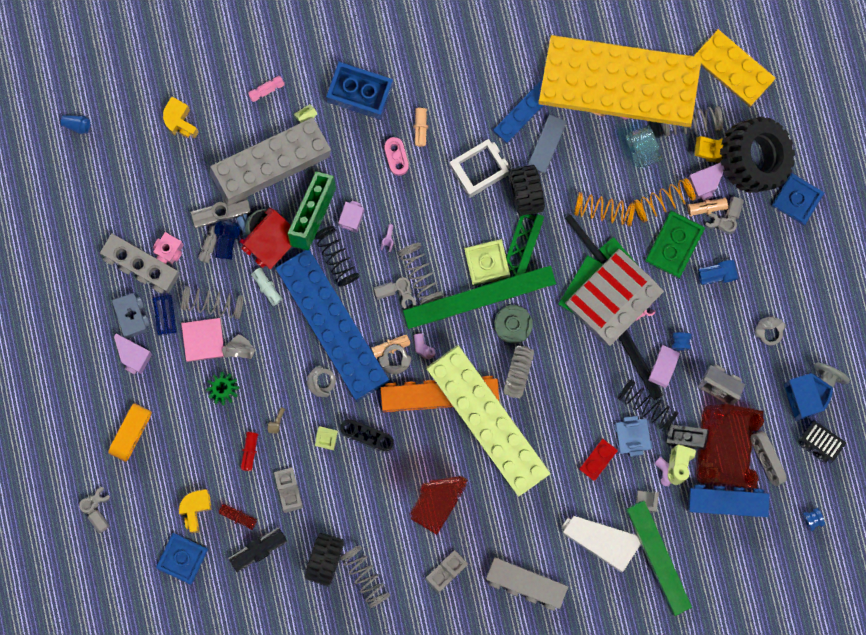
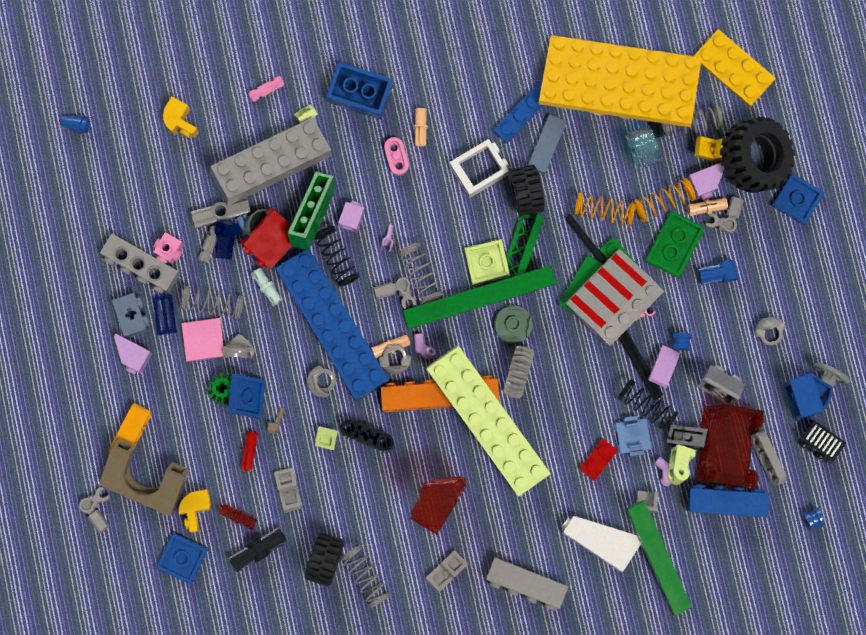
none -> dark tan arch [99,438,190,516]
none -> blue plate [228,374,265,419]

